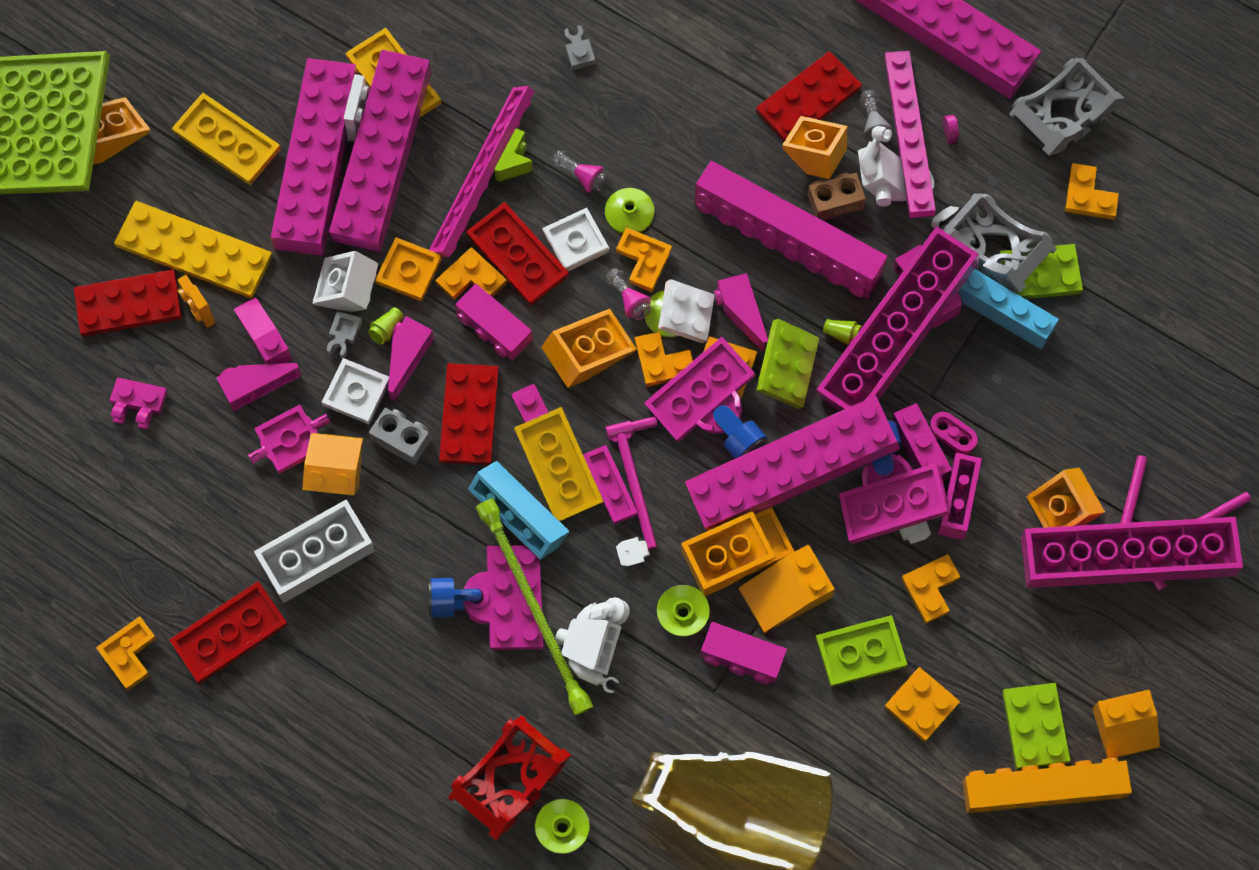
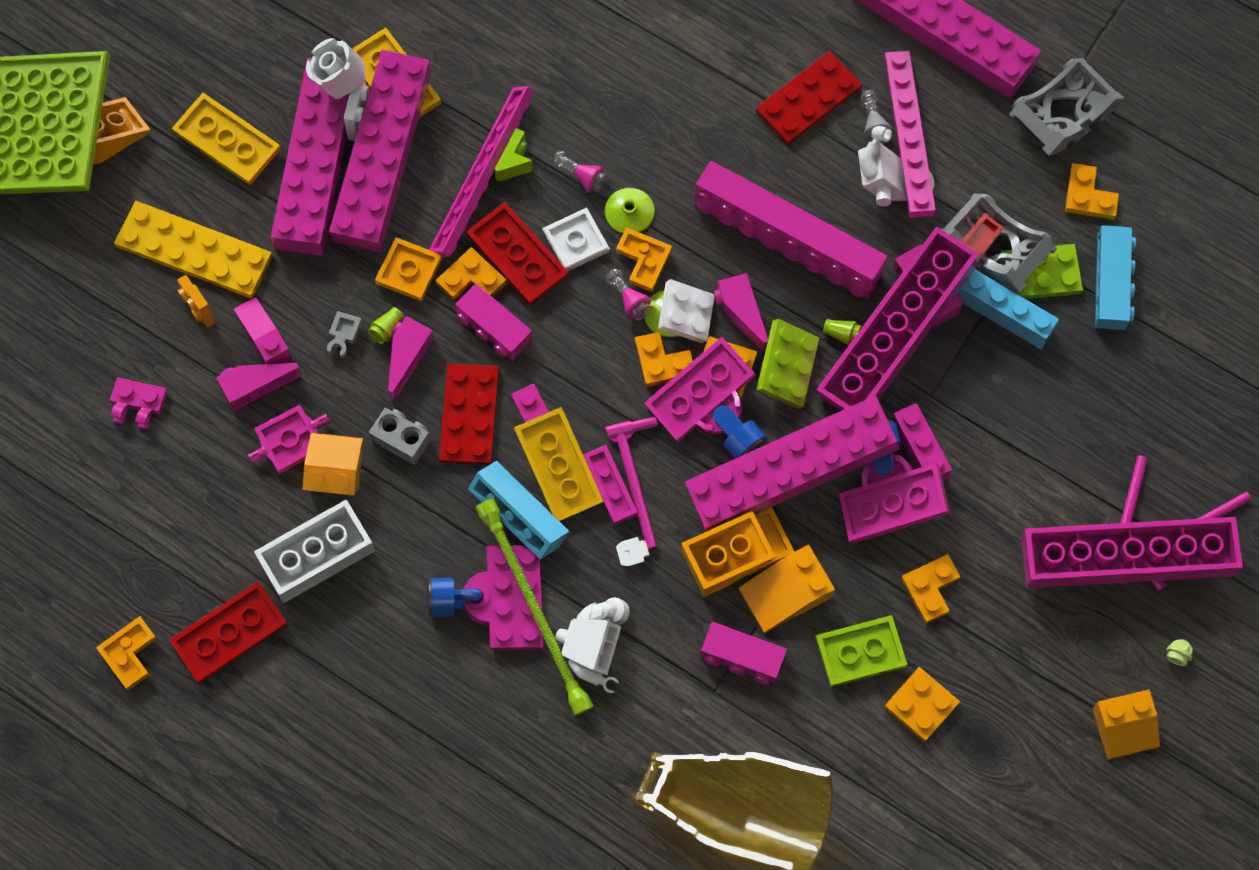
red plate [74,269,182,337] -> none
white slope [312,251,378,312] -> none
white plate [321,358,389,425] -> none
red fence [448,715,571,840] -> none
lime dish [535,799,589,854] -> none
light orange slope [541,309,637,388] -> none
light grey plate [565,25,595,70] -> none
lime dish [657,585,710,637] -> none
light orange slope [783,116,847,179] -> none
medium nougat brick [807,173,866,220] -> none
white piece [899,522,931,544] -> none
dark pink plate [930,412,978,454] -> none
white piece [931,206,959,229] -> none
dark pink brick [937,453,982,540] -> none
dark pink tile [942,115,959,145] -> none
light orange brick [962,758,1132,813] -> none
lime plate [1002,683,1070,770] -> none
light orange slope [1026,468,1105,528] -> none
none -> white brick [306,39,366,99]
none -> tile [961,213,1004,259]
none -> medium azure brick [1095,225,1136,330]
none -> yellowish green plate [1166,639,1192,666]

